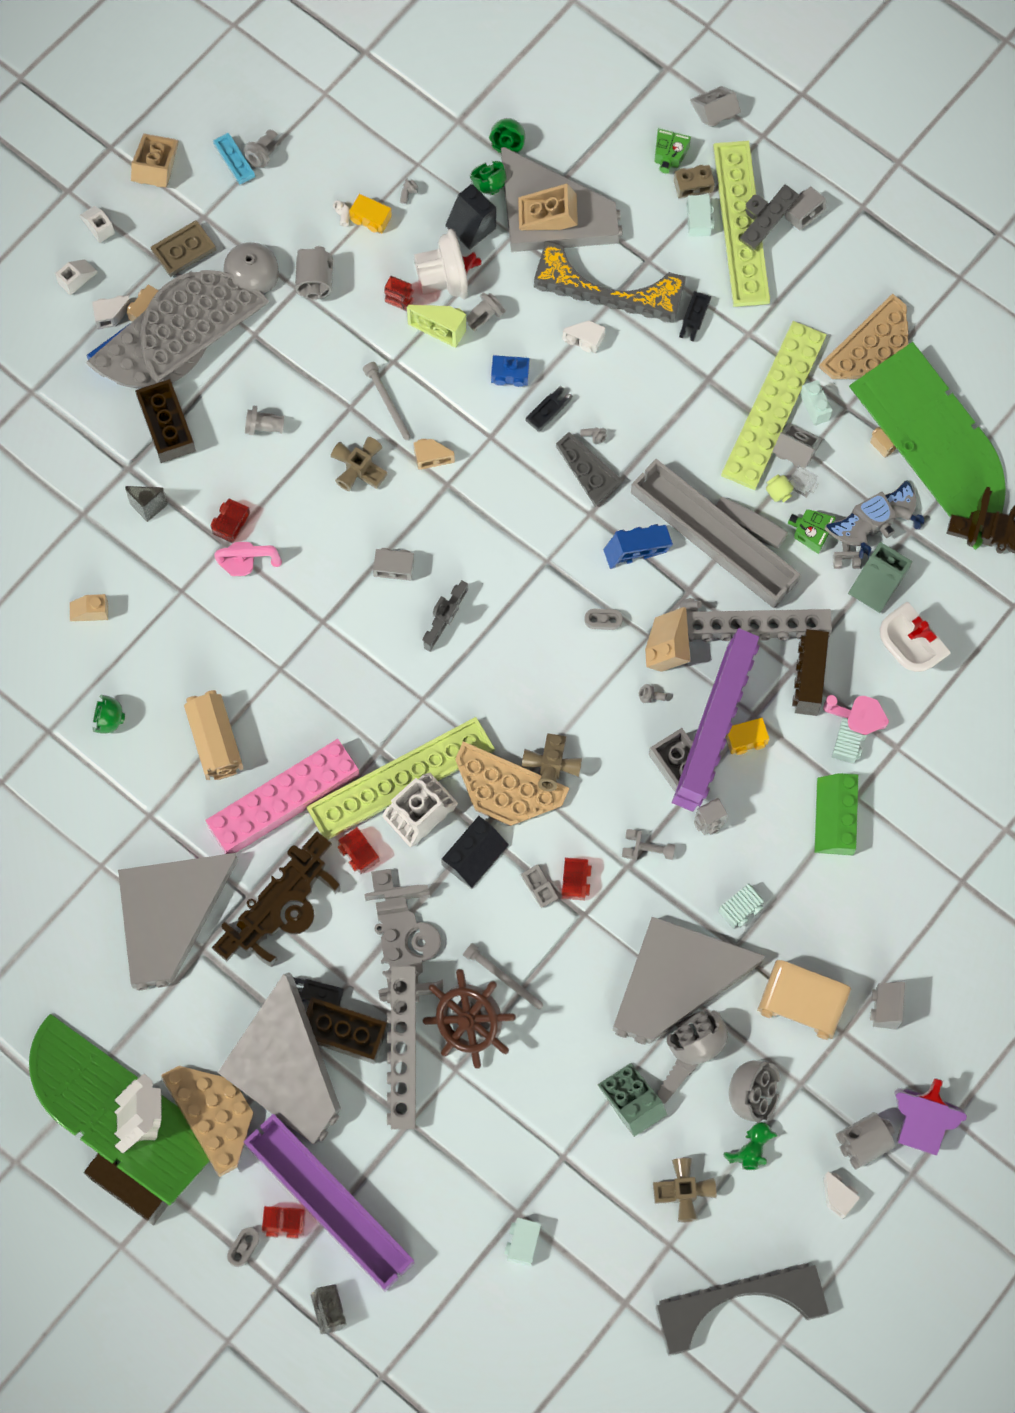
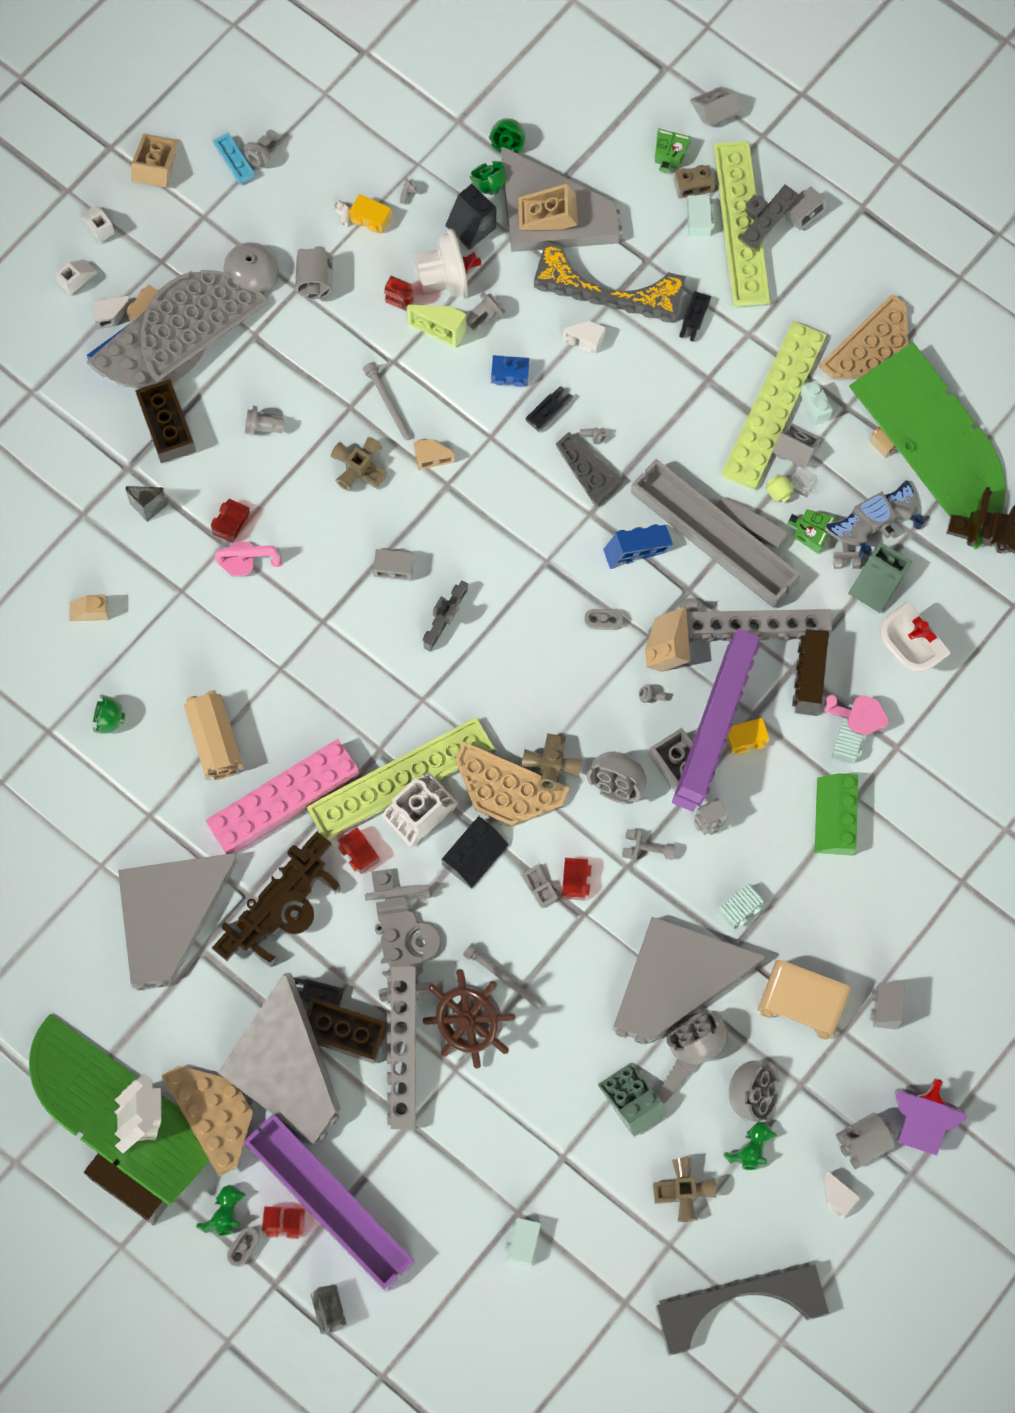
dark tan plate [151,220,216,277] -> none
none -> green animal [196,1185,247,1236]
none -> light grey cylinder [587,751,646,804]

